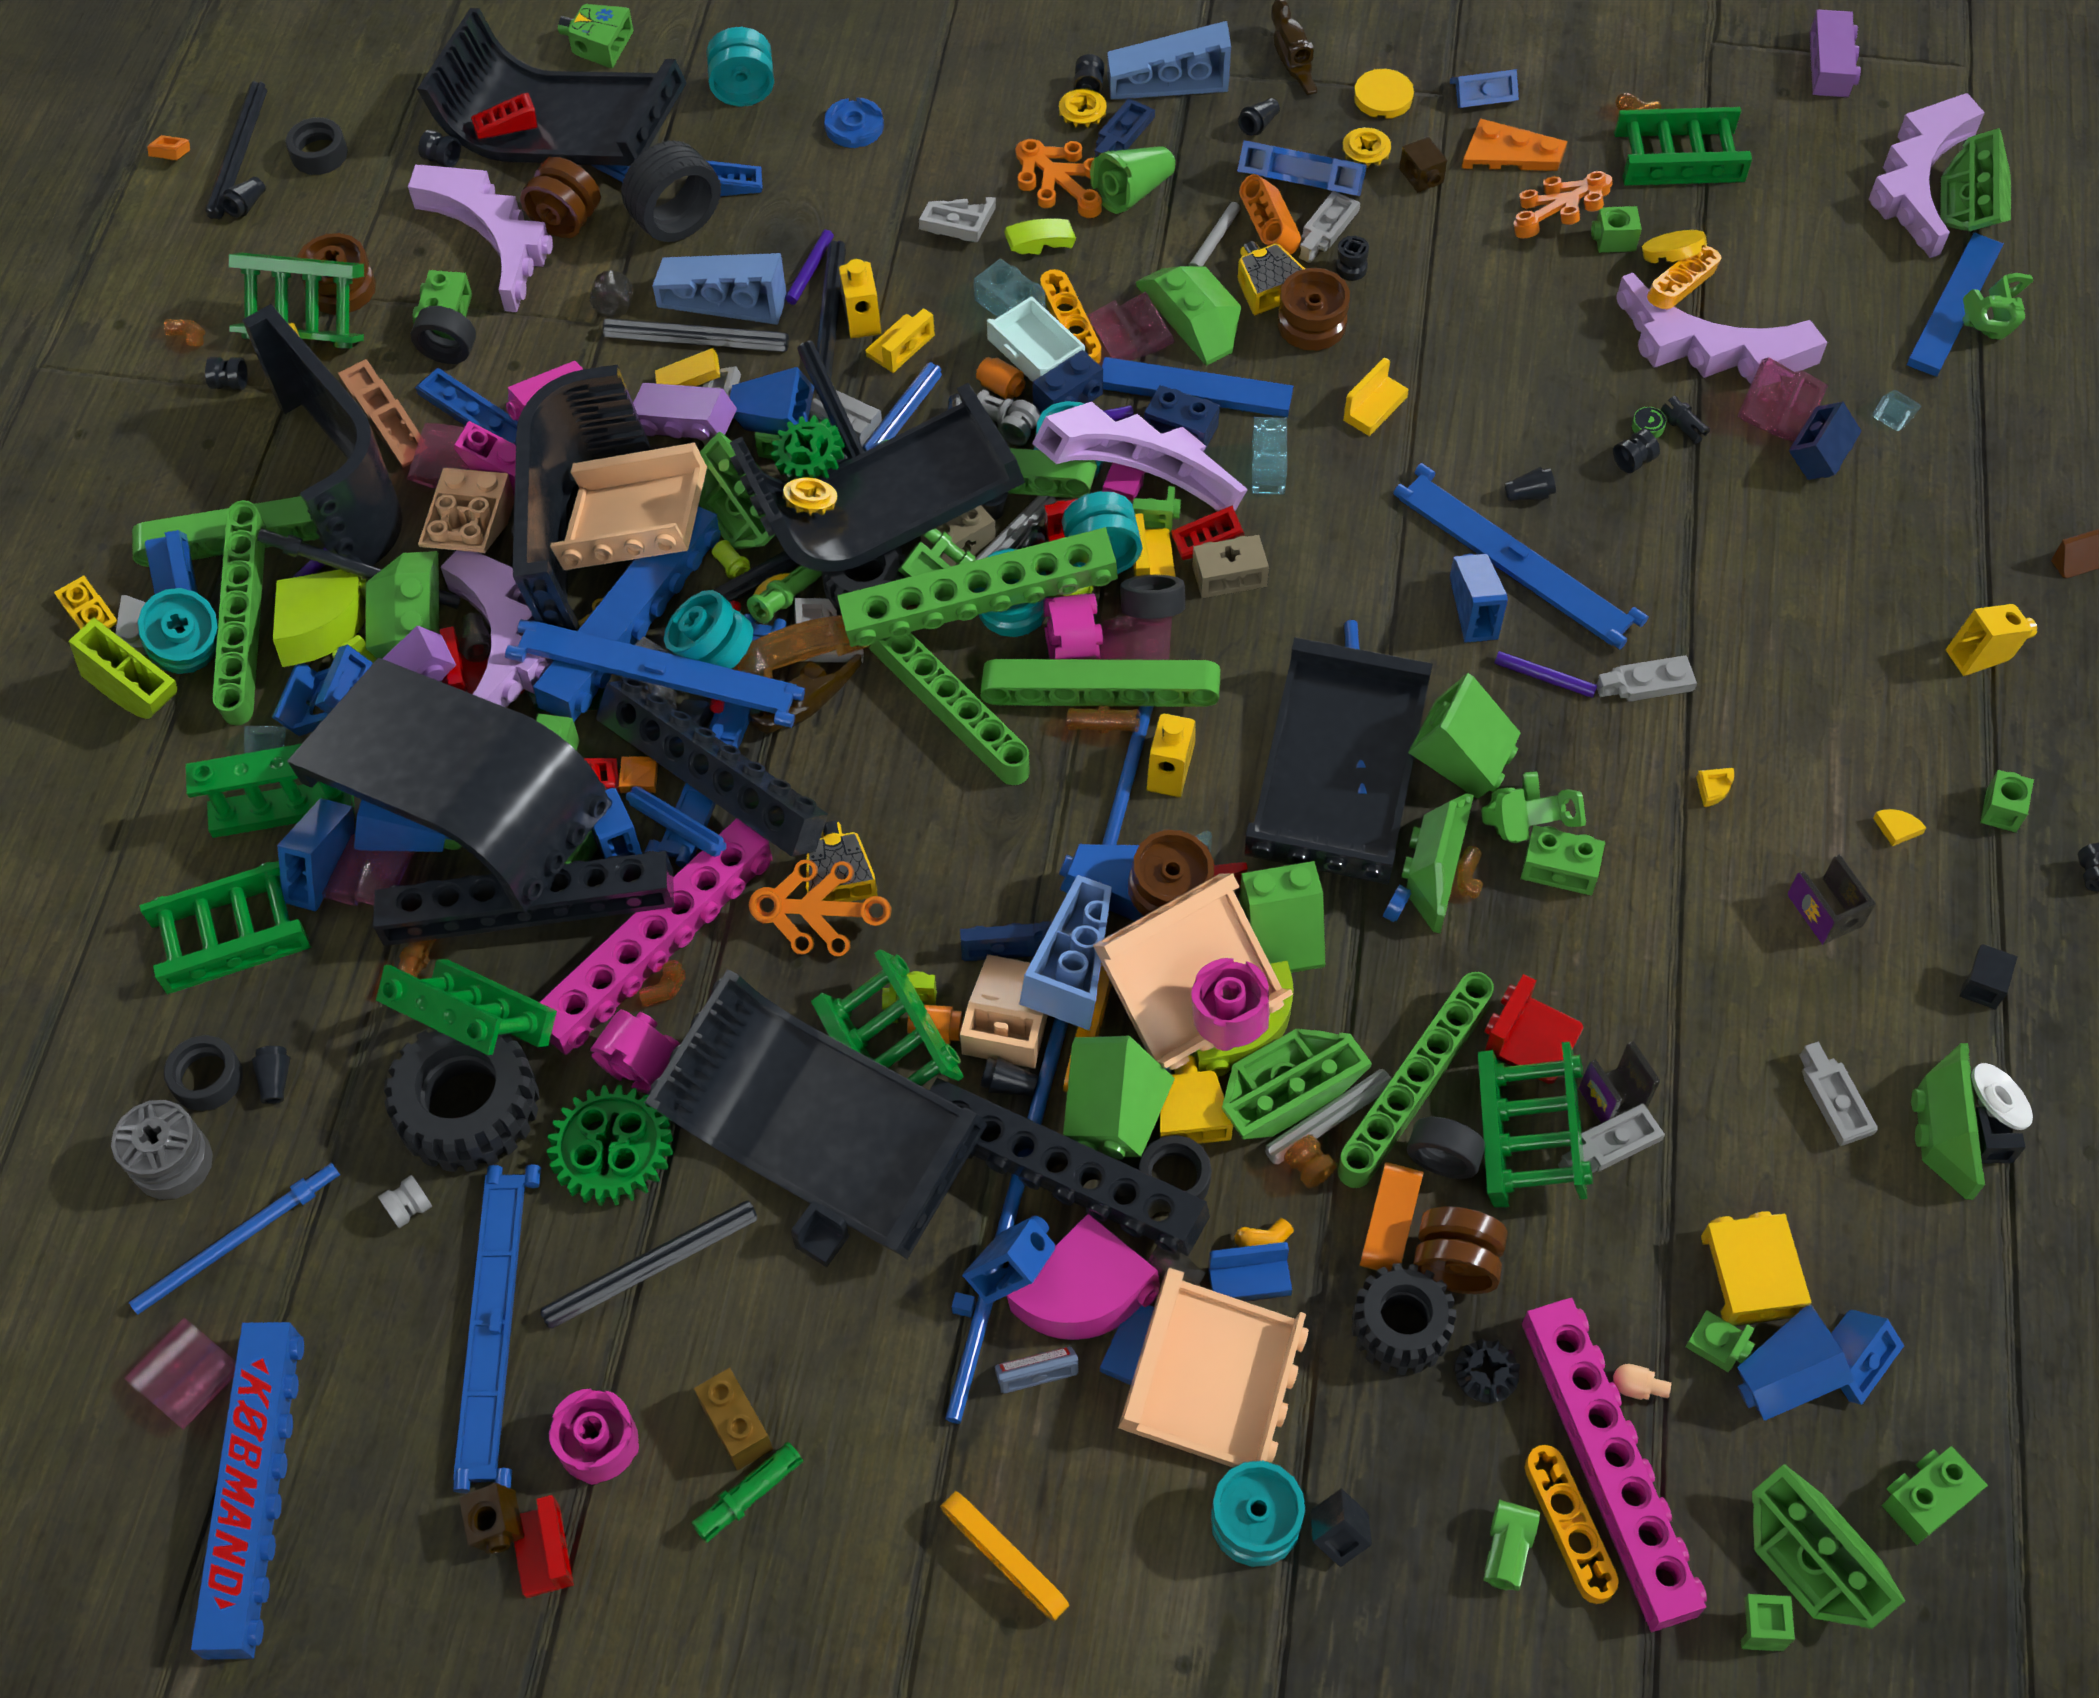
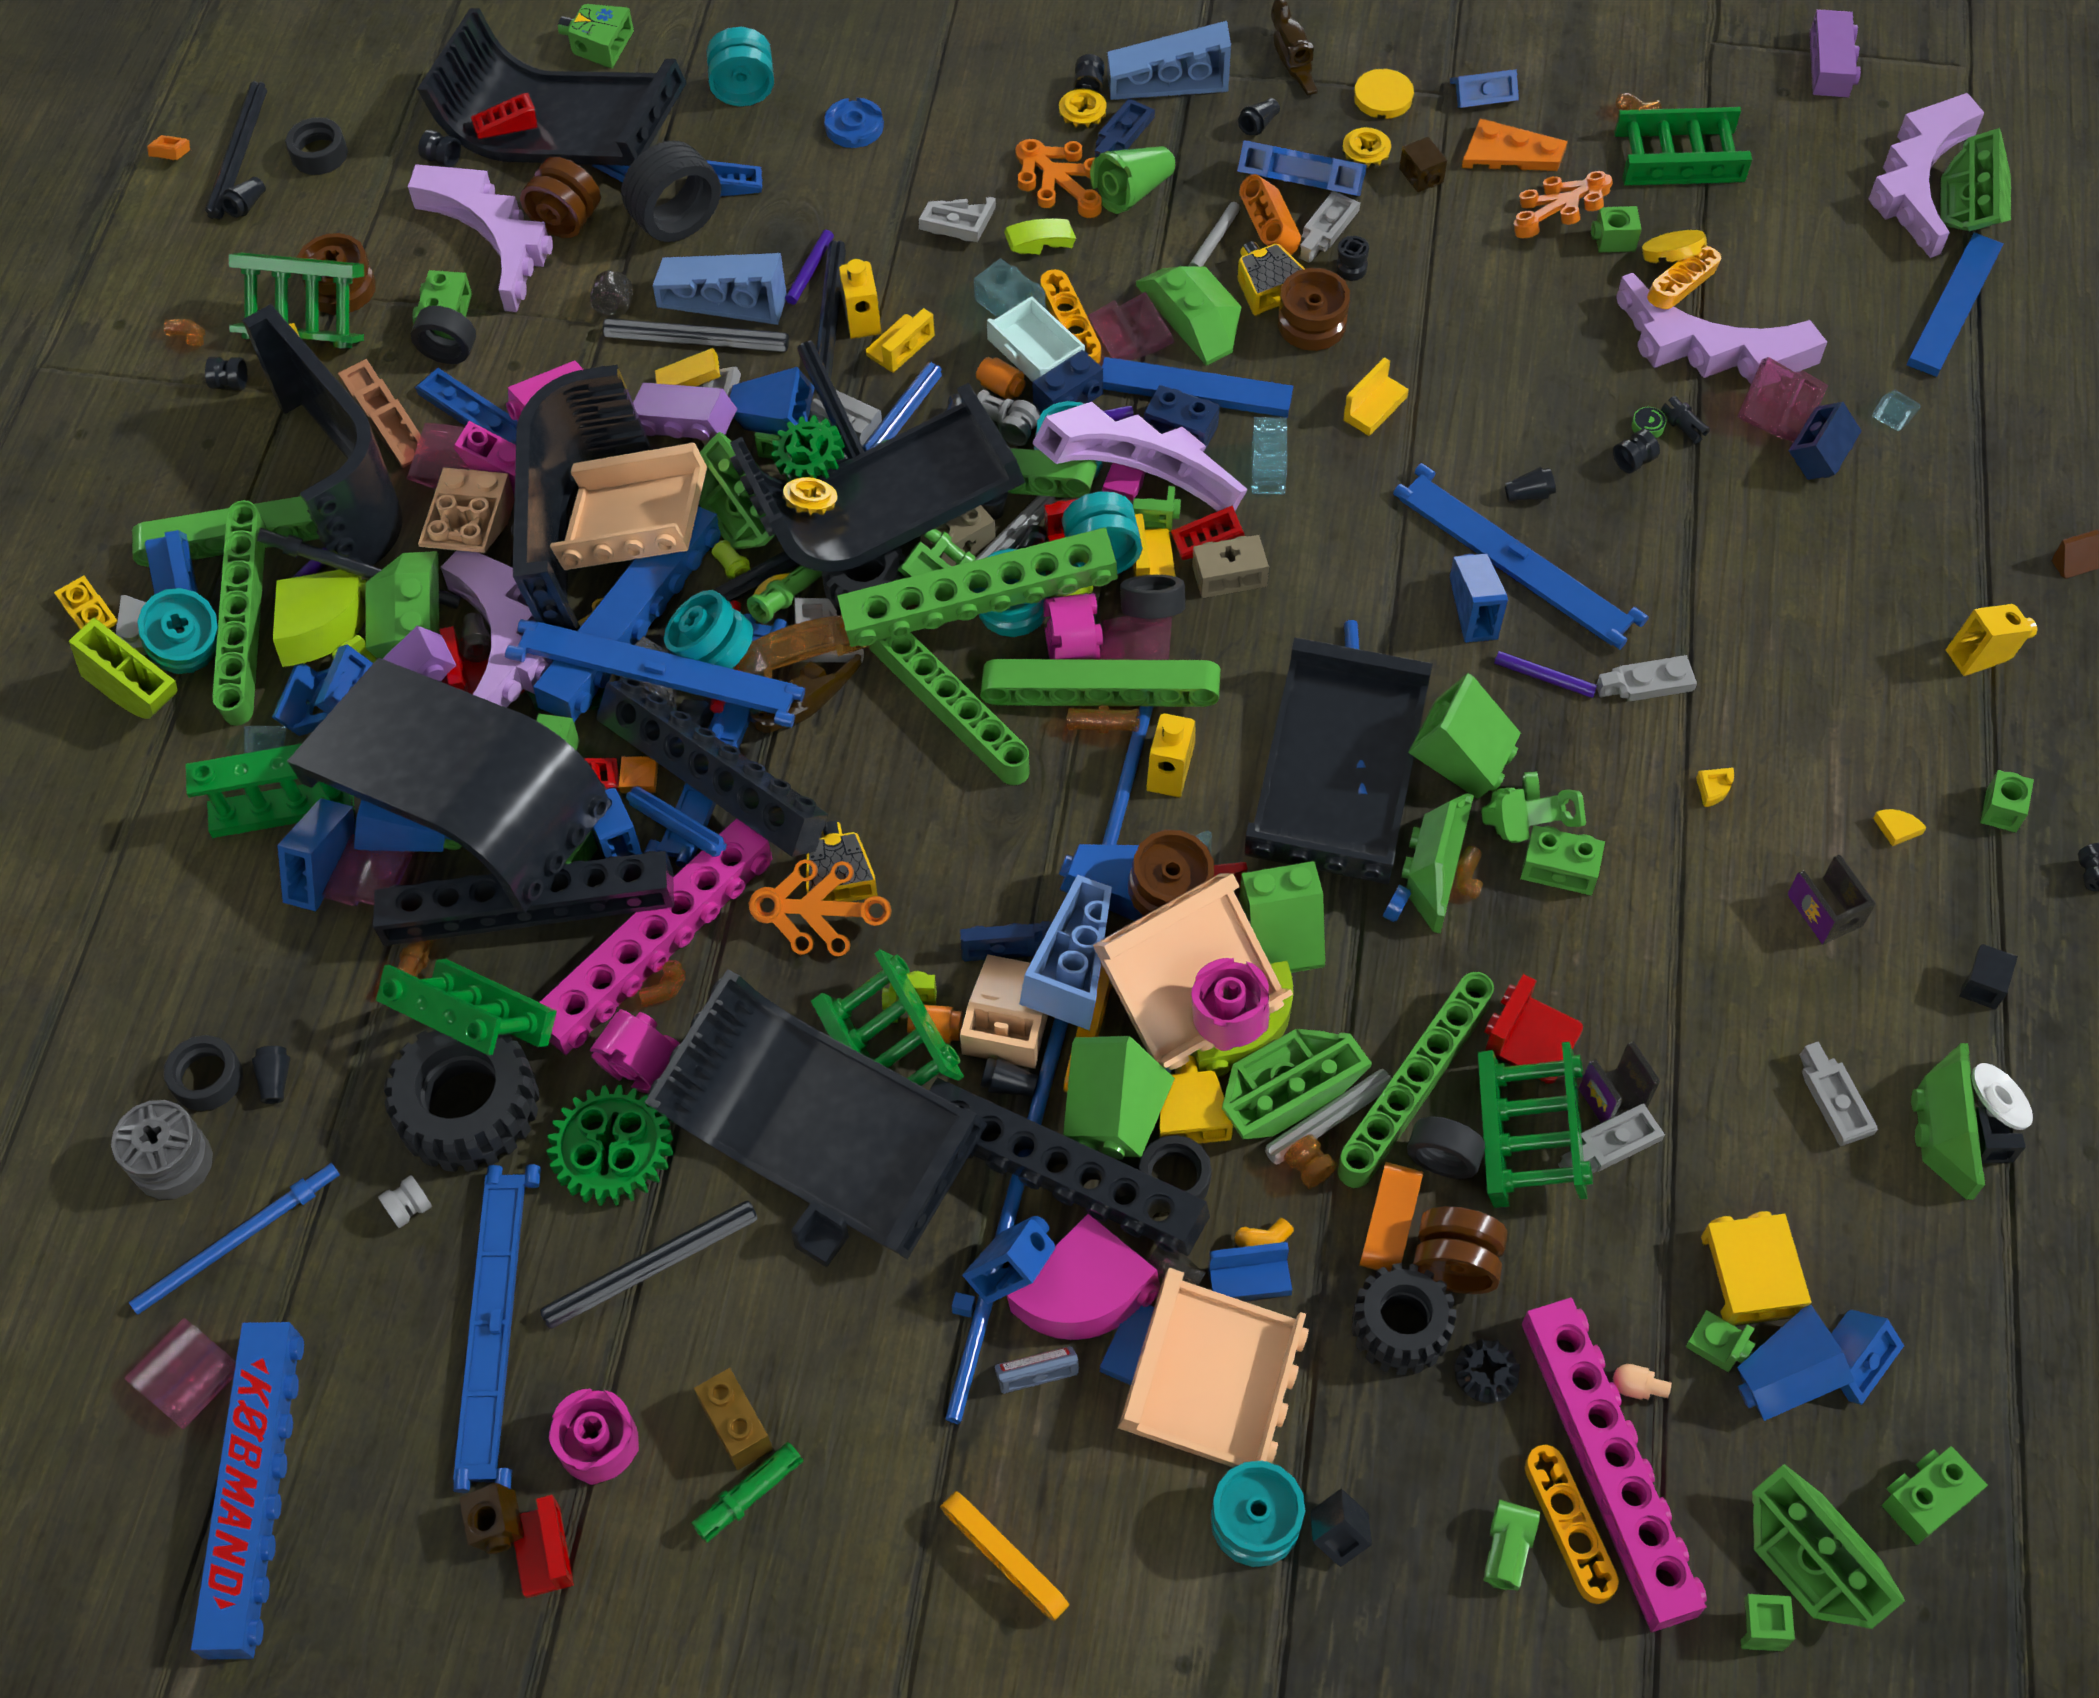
green fence [139,861,311,995] -> none
bright green piece [1962,273,2033,340] -> none

